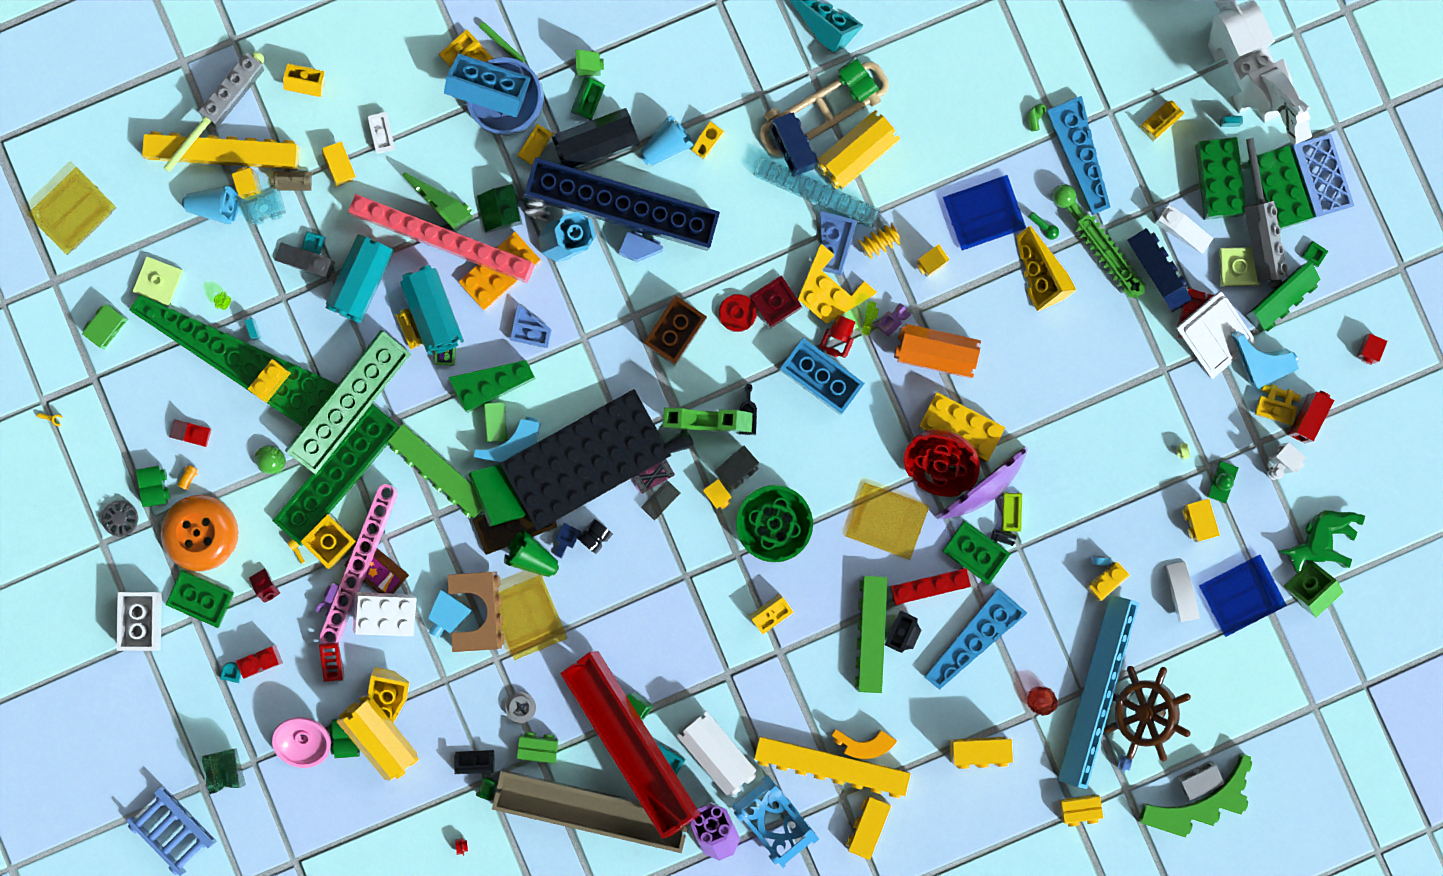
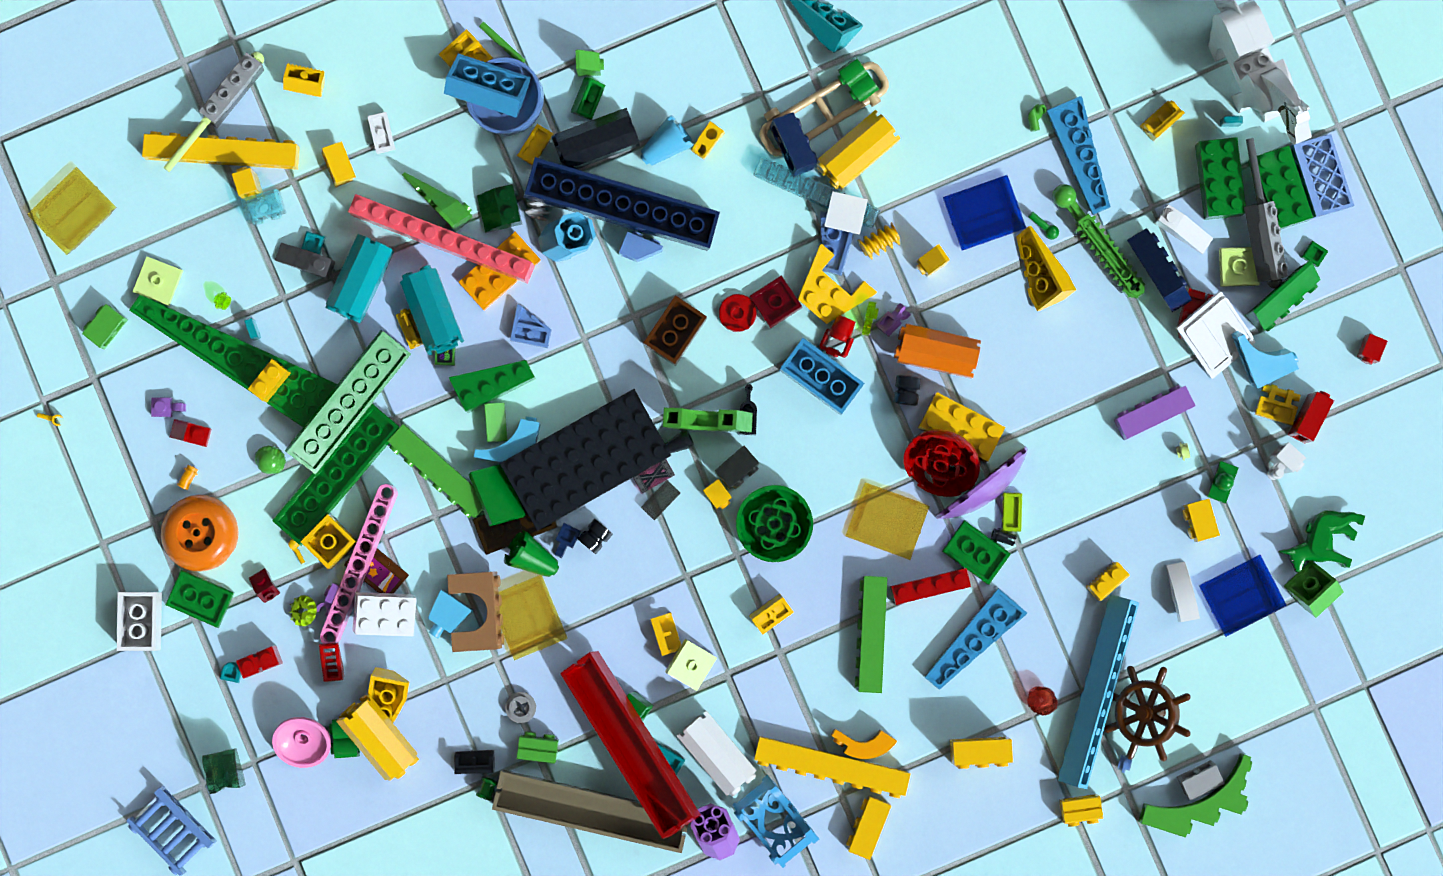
flat silver wheel [101,501,139,537] -> none
green brick [136,465,171,507] -> none
medium azure cone [182,186,239,224] -> none
dark tan hinge [271,171,312,191] -> none
red plate [455,837,468,856] -> none
black slope [884,610,922,653] -> none
medium azure tile [1092,556,1111,566] -> none
none -> medium lavender plate [151,398,186,417]
none -> lime gear [288,595,317,626]
none -> yellow hinge [651,613,681,656]
none -> yellowish green plate [665,639,717,691]
none -> white sticker [825,191,868,235]
none -> black wheel [893,375,921,406]
none -> medium lavender brick [1114,385,1196,440]

